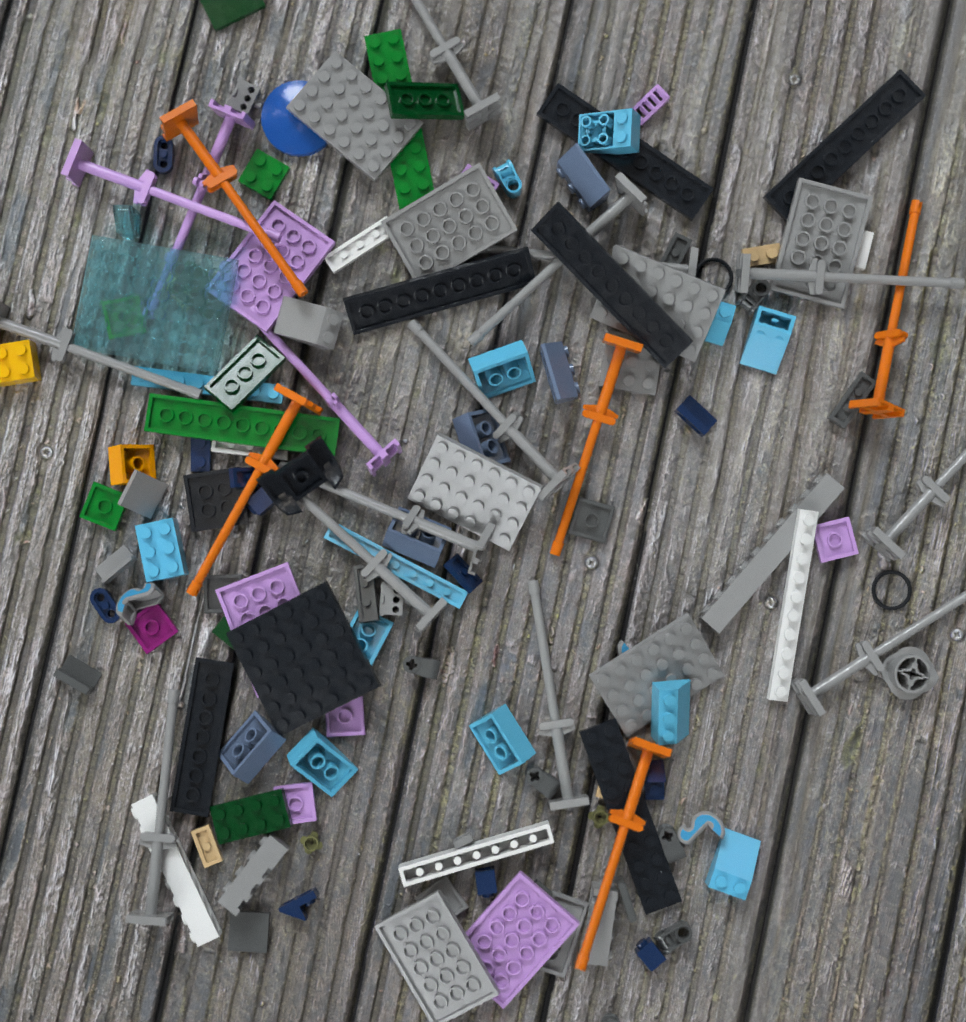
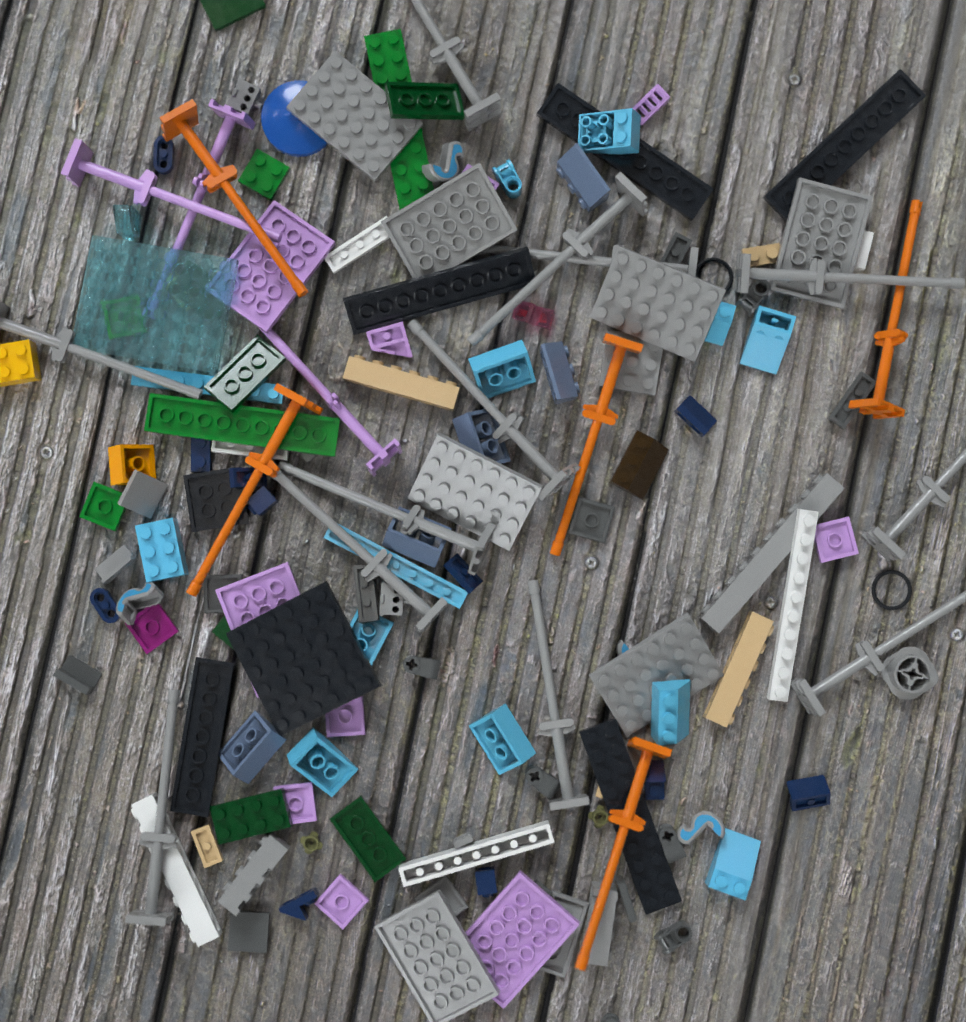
black piece [256,435,344,516] -> none
light grey slope [273,296,344,350] -> none
black plate [531,202,693,369] -> none
dark blue brick [635,937,667,972] -> none
none -> lavender tile [314,873,369,930]
none -> dark green plate [330,795,407,882]
none -> tan brick [343,355,460,412]
none -> lavender wing [366,321,413,358]
none -> light grey animal [422,141,464,183]
none -> clear pink slope [511,301,556,330]
none -> dark brown slope [609,430,669,500]
none -> tan brick [703,611,774,728]
none -> dark blue panel [786,775,831,811]

